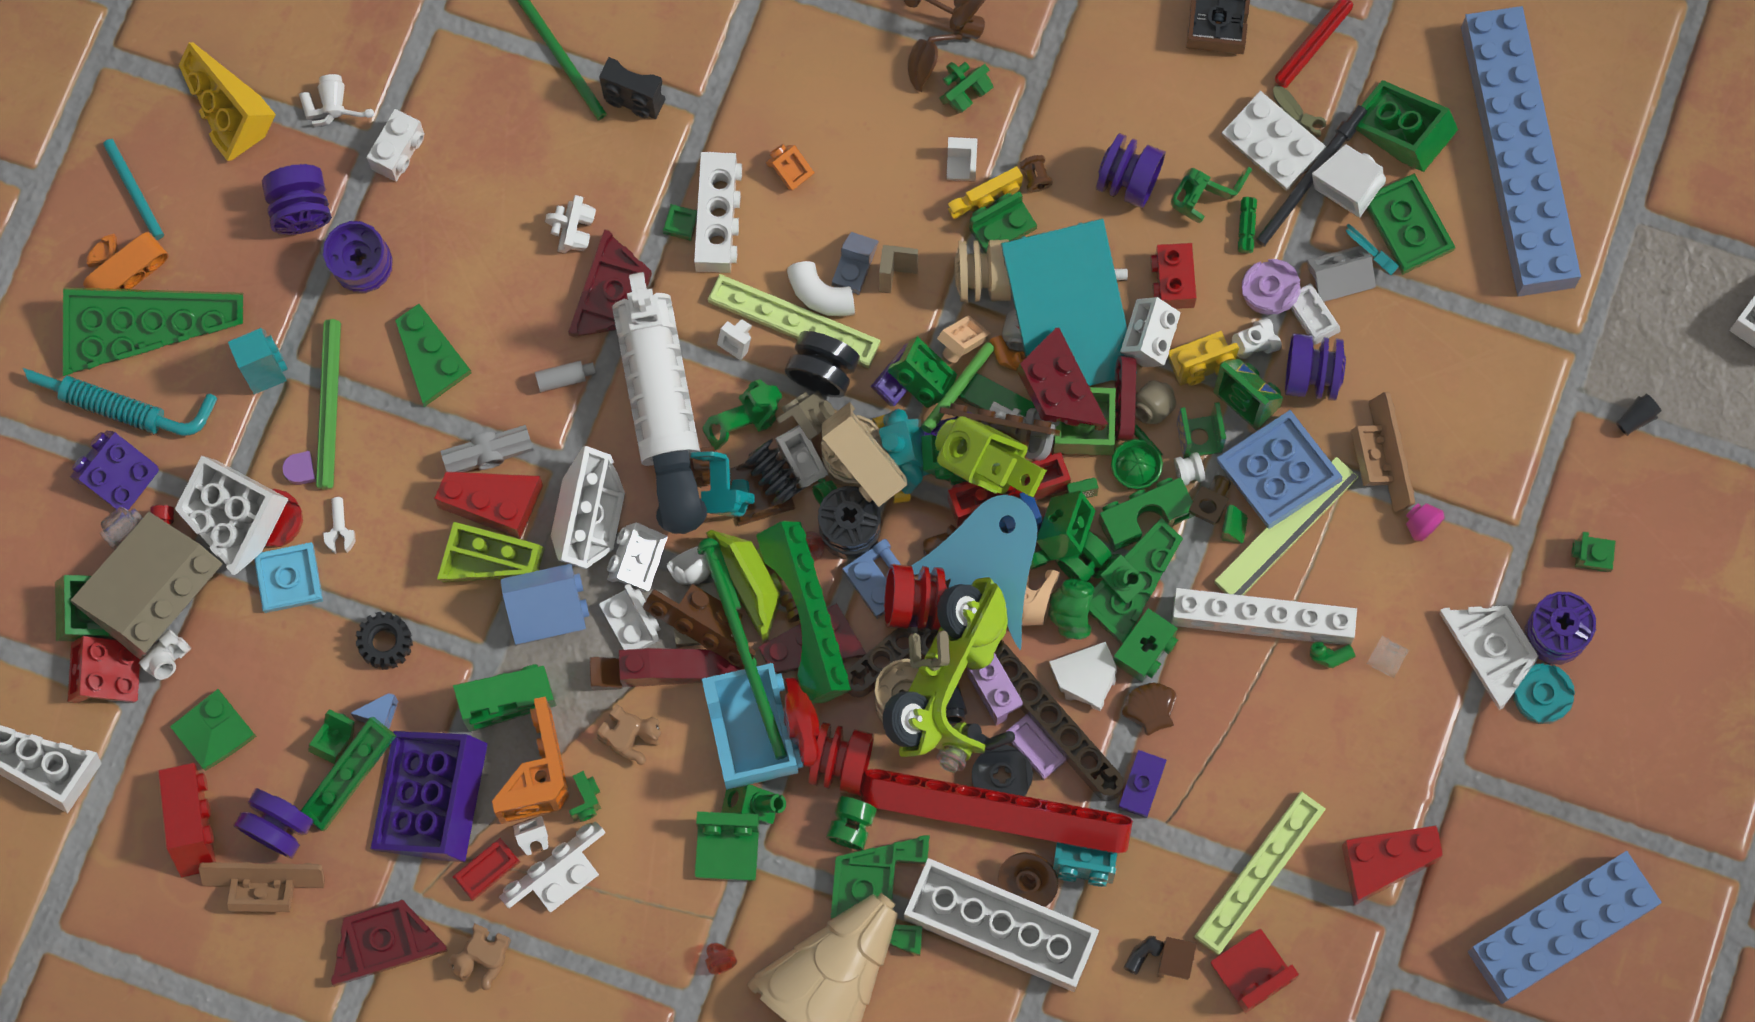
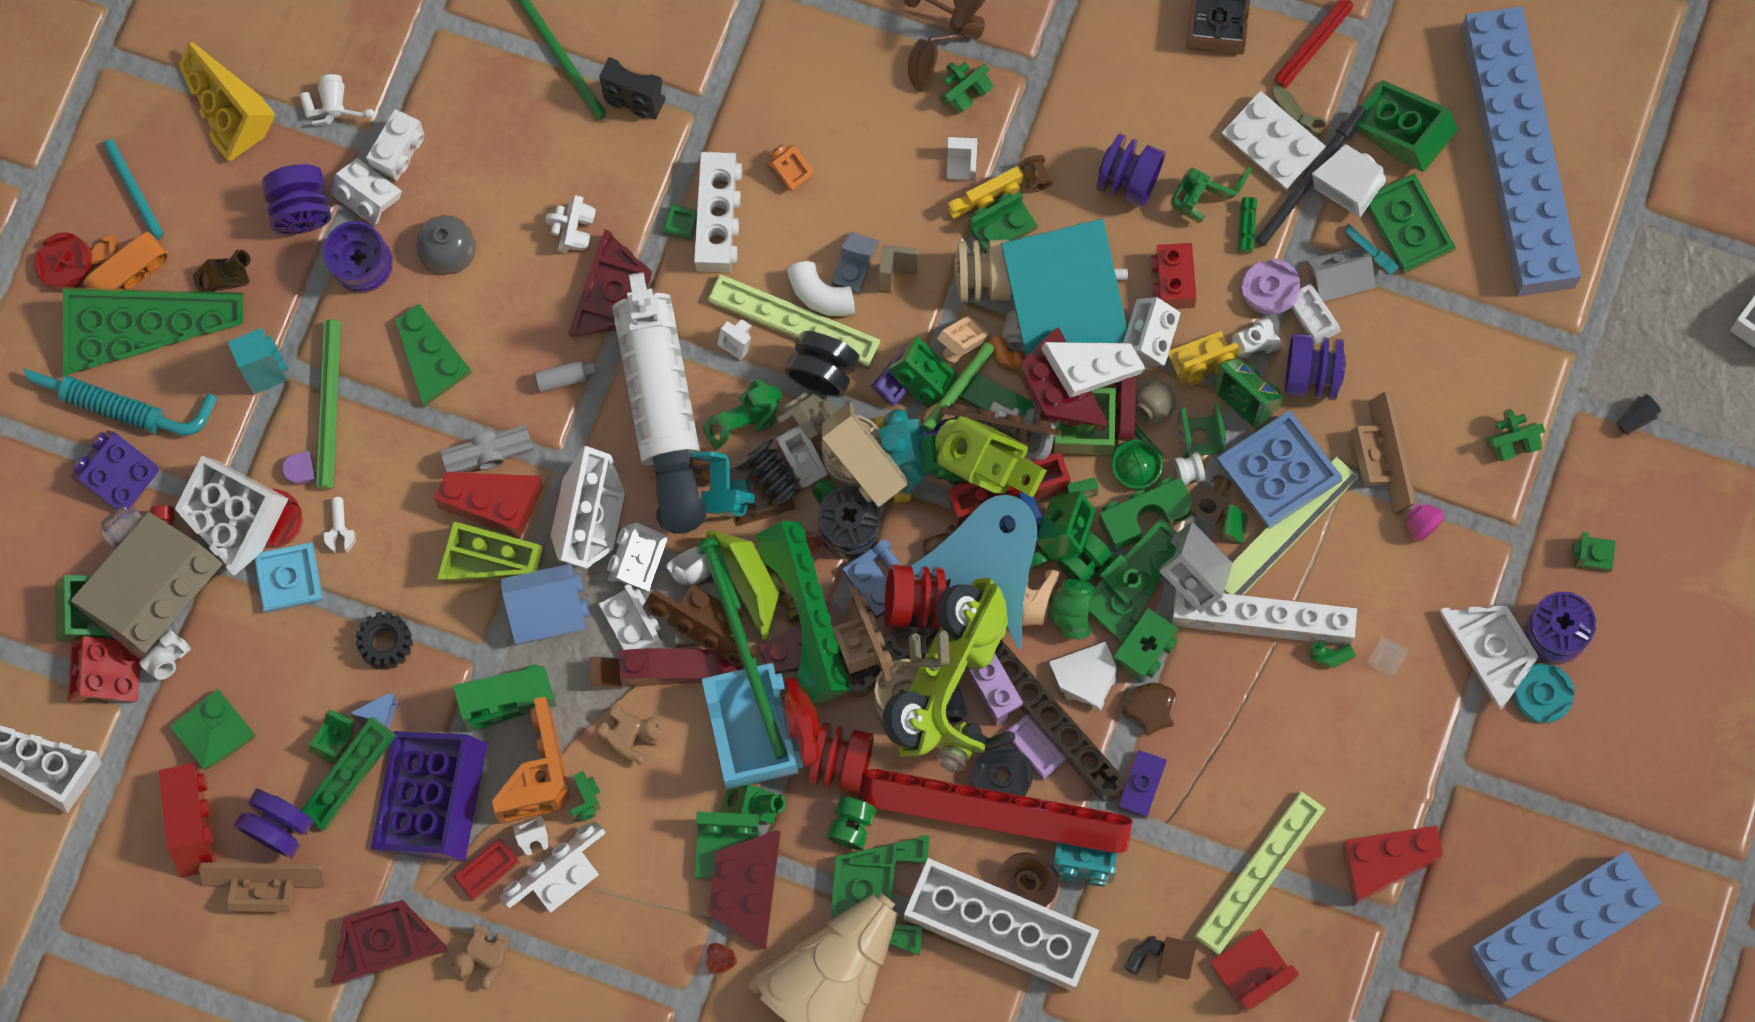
none -> red tile [34,232,92,290]
none -> dark brown bracket [193,249,251,292]
none -> white bracket [330,158,402,226]
none -> dark grey cylinder [416,215,475,275]
none -> dark red wing [708,831,781,949]
none -> medium nougat bracket [833,585,894,682]
none -> white wing [1041,342,1145,398]
none -> light grey panel [1159,522,1233,613]
none -> green hips [1485,409,1545,461]

